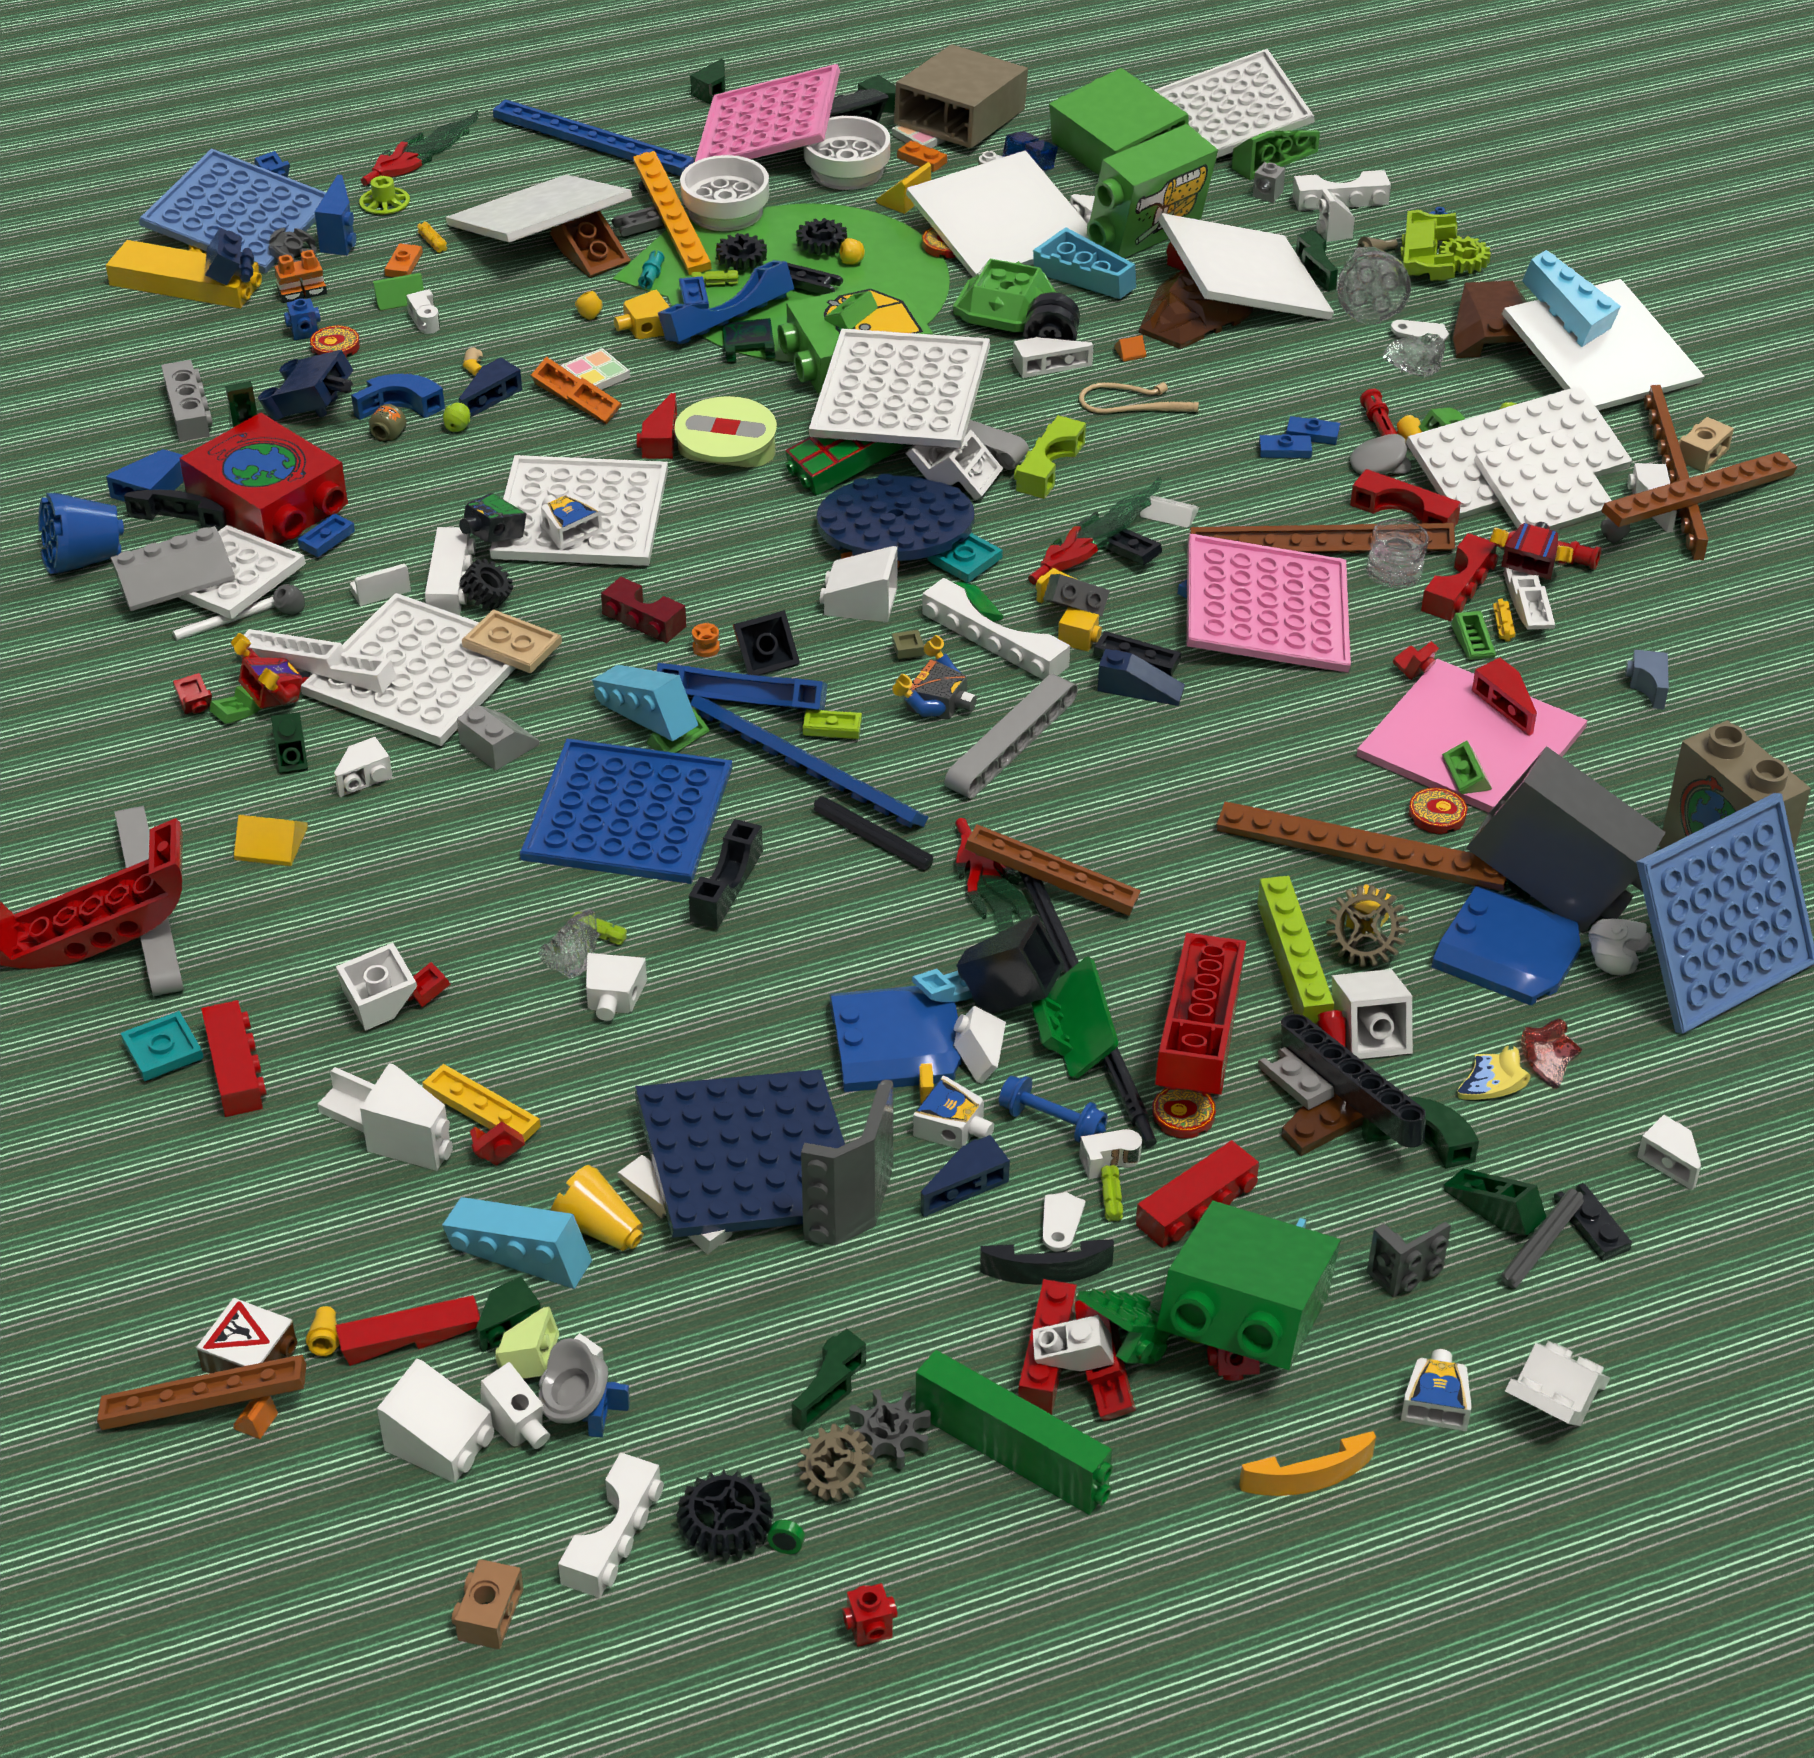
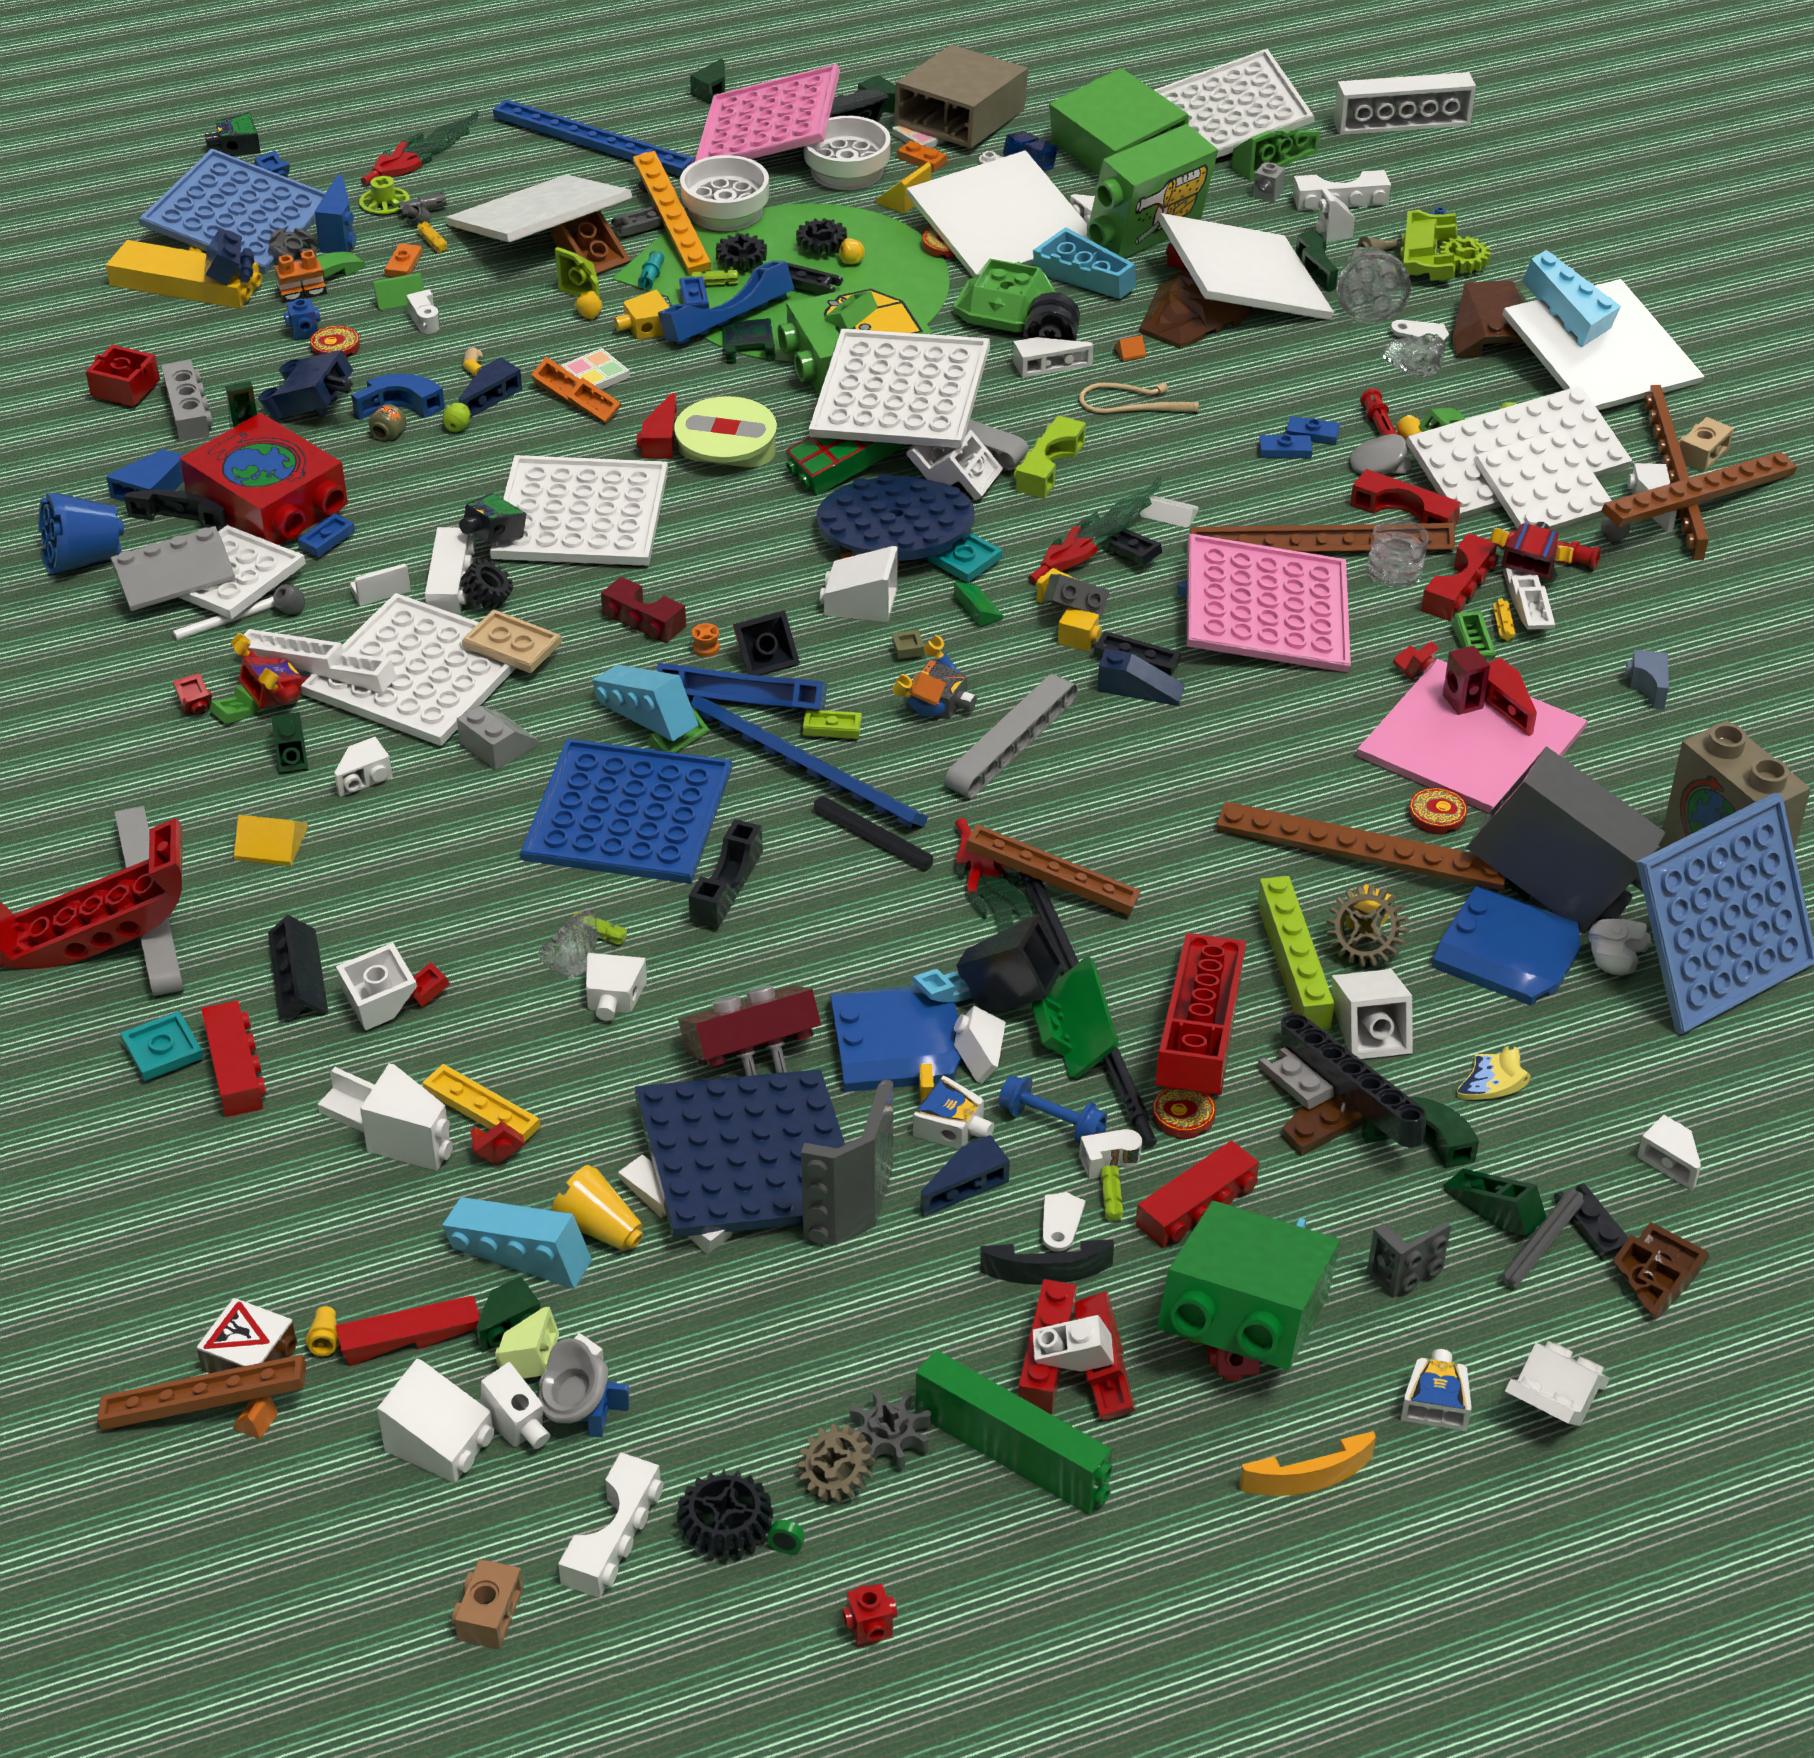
white torso [541,493,603,550] -> none
dark green slope [792,1328,866,1431] -> none
white arch [922,578,1070,680] -> none
green bracket [1076,1289,1171,1364] -> none
red cone [1316,1010,1347,1047] -> none
bright green slope [1442,740,1493,794] -> none
clear red arm [1521,1019,1582,1089] -> none
none -> red brick [85,344,160,407]
none -> black torso [204,112,261,156]
none -> black panel [268,914,328,1022]
none -> bright green slope [317,252,366,278]
none -> dark grey pin [398,191,447,218]
none -> dark grey cylinder [403,205,431,225]
none -> lime slope [555,247,600,299]
none -> dark red piece [678,985,821,1076]
none -> orange slope [911,672,946,706]
none -> white brick [1334,72,1476,135]
none -> dark red brick [1442,645,1490,715]
none -> reddish brown slope [1613,1222,1709,1319]

